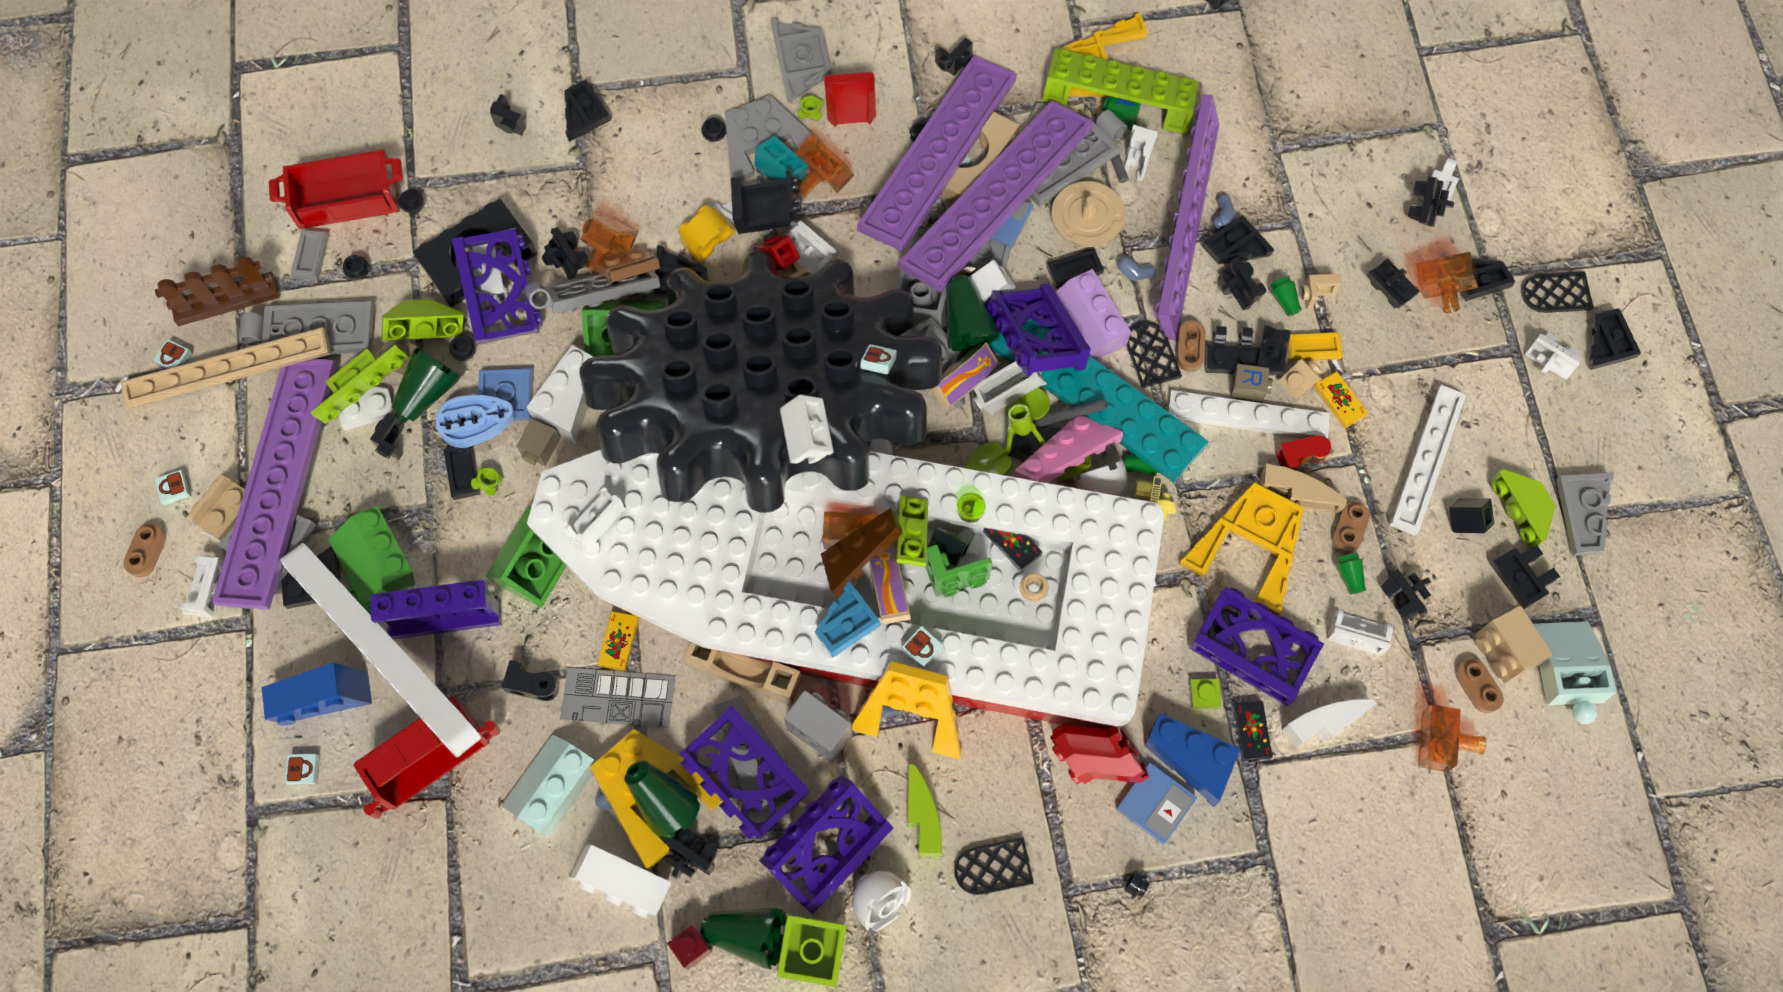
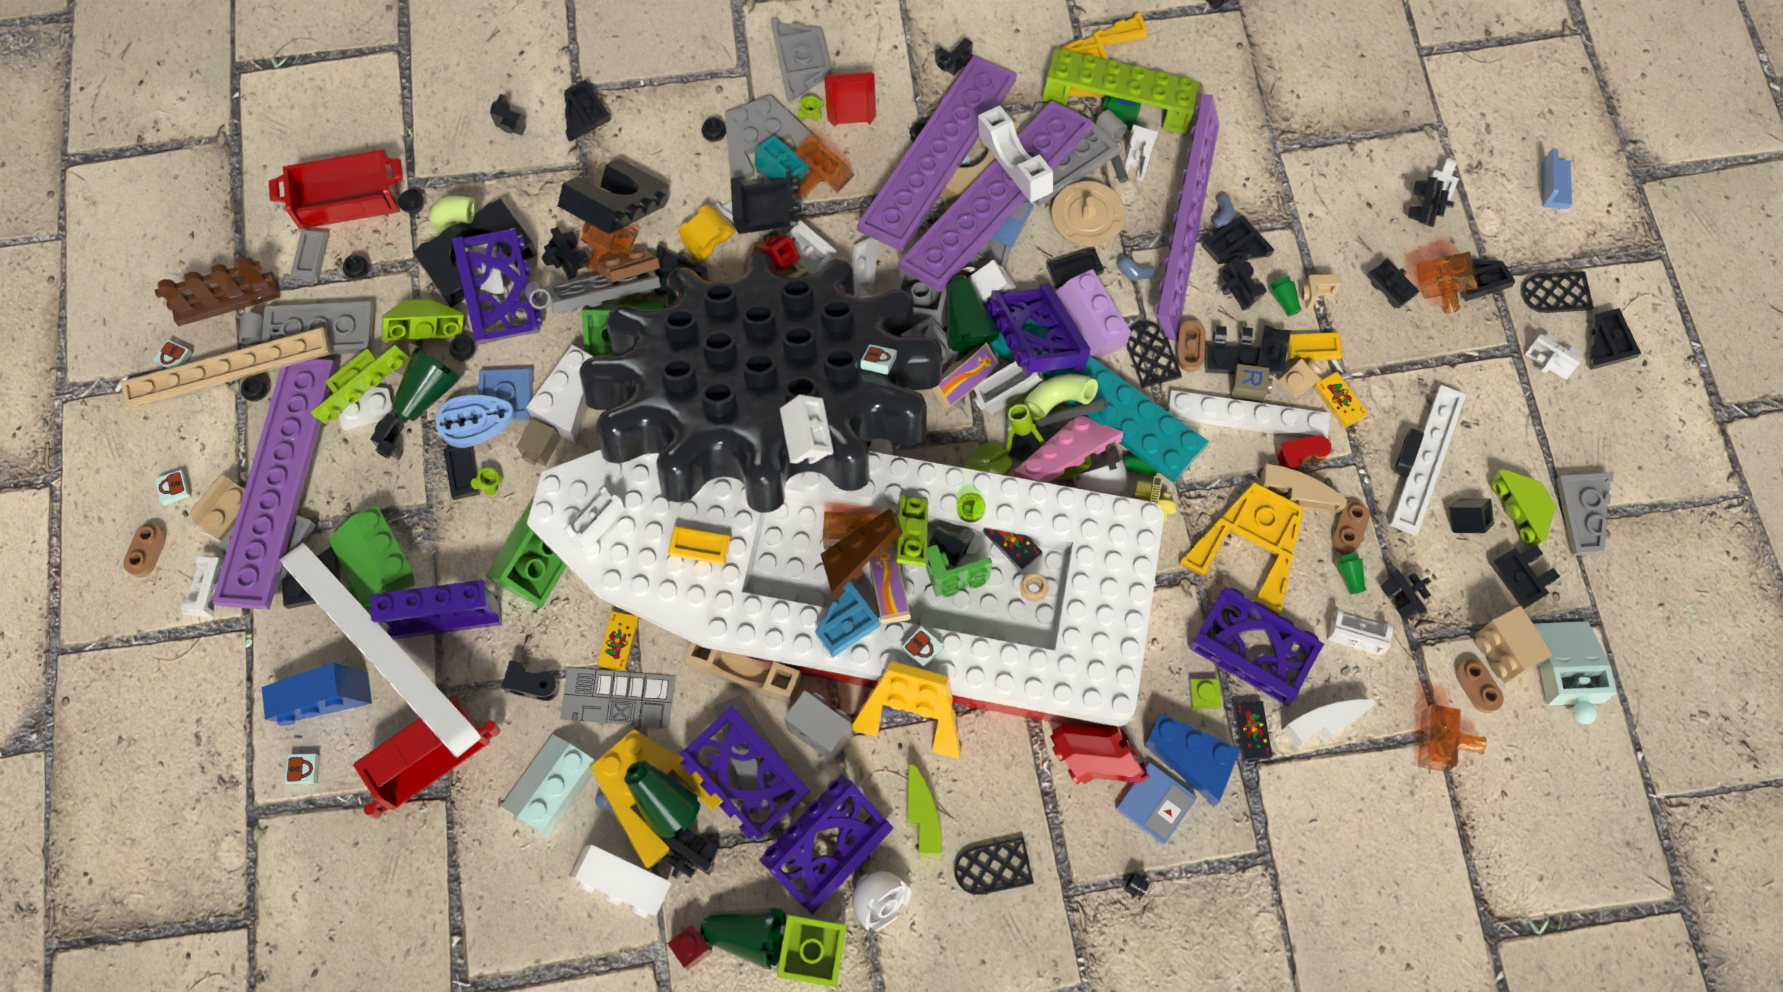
none -> black plate [241,376,269,402]
none -> yellowish green cylinder [429,196,476,234]
none -> black arch [557,159,670,234]
none -> yellow tile [668,525,731,565]
none -> white hinge [851,238,879,297]
none -> white arch [978,105,1053,203]
none -> yellowish green cylinder [1024,373,1098,417]
none -> black beam [1393,428,1424,478]
none -> medium blue panel [1542,148,1572,209]

